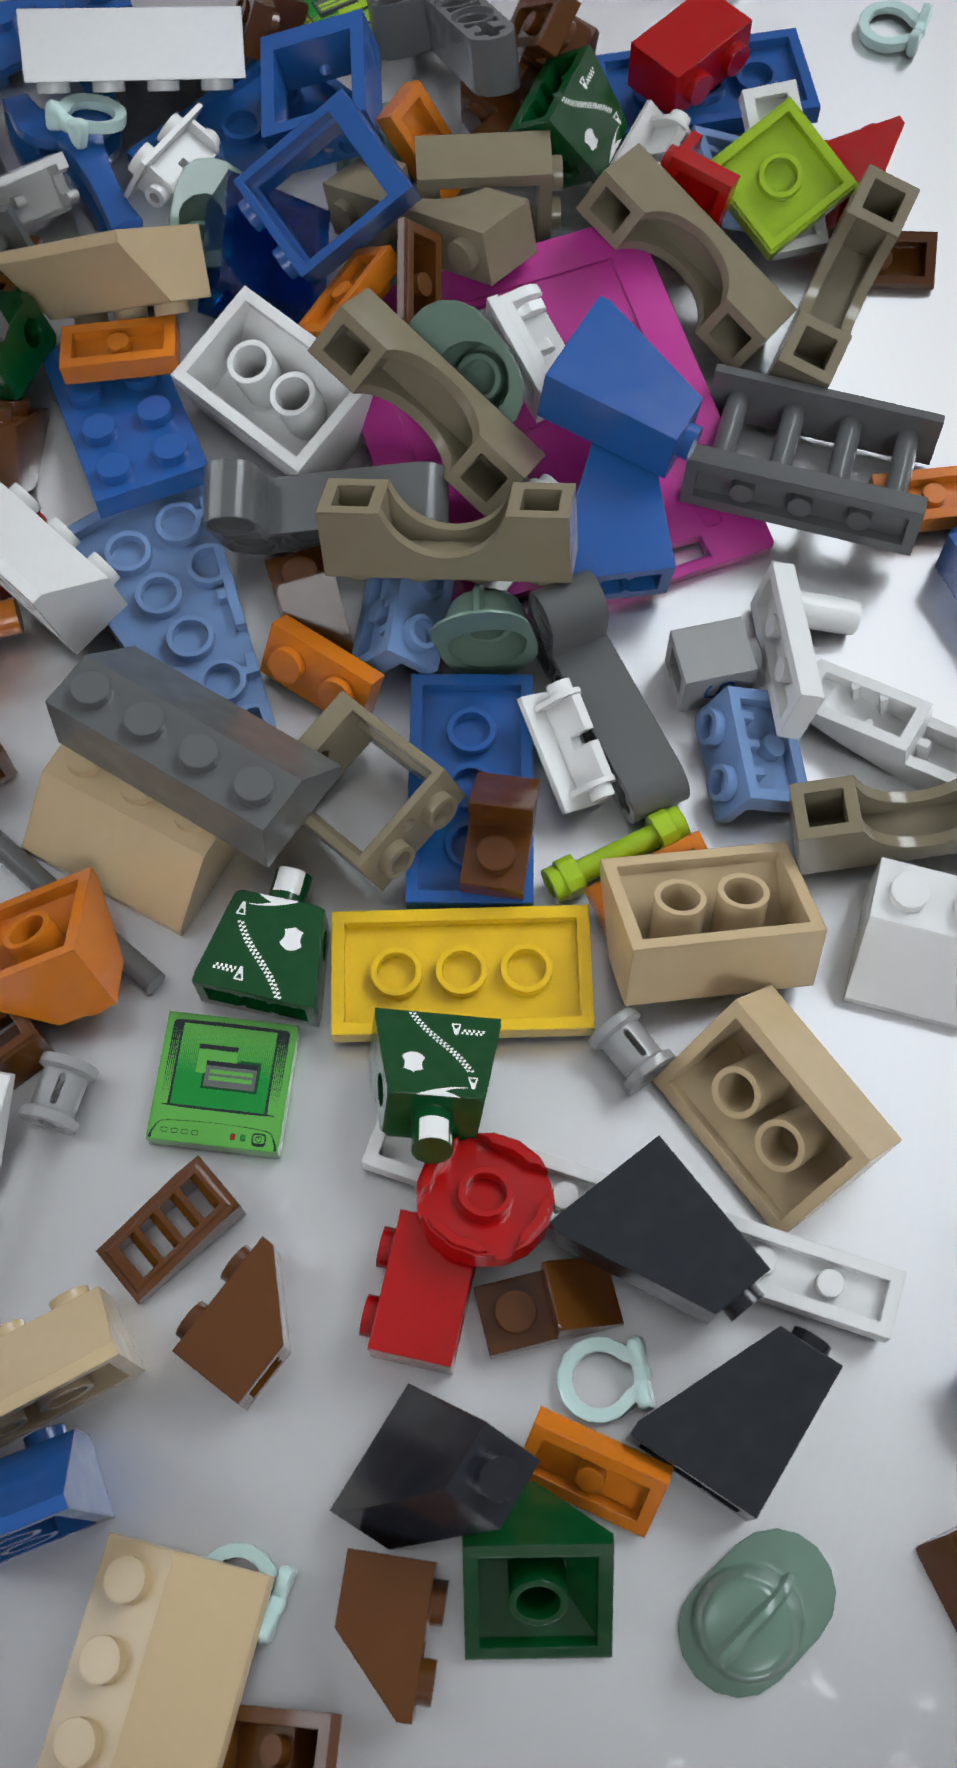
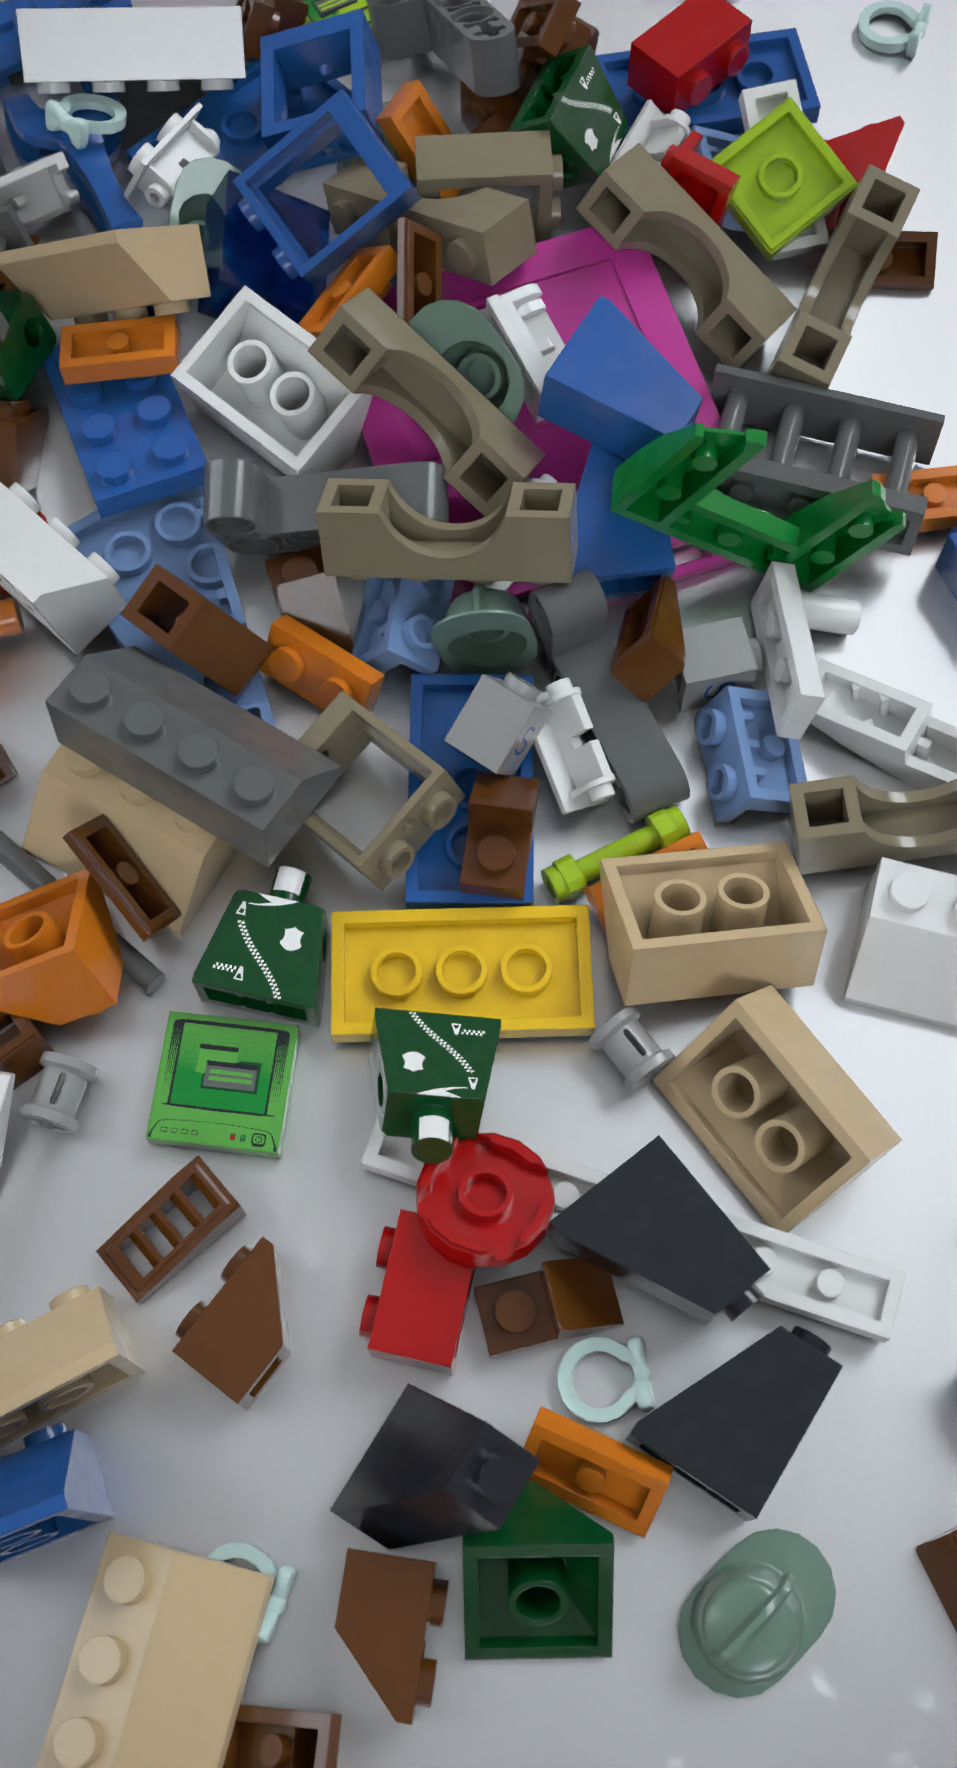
none -> reddish brown slope [62,814,182,942]
none -> reddish brown slope [120,563,275,698]
none -> light grey brick [444,672,552,776]
none -> green wedge [610,423,907,592]
none -> reddish brown slope [610,575,686,700]

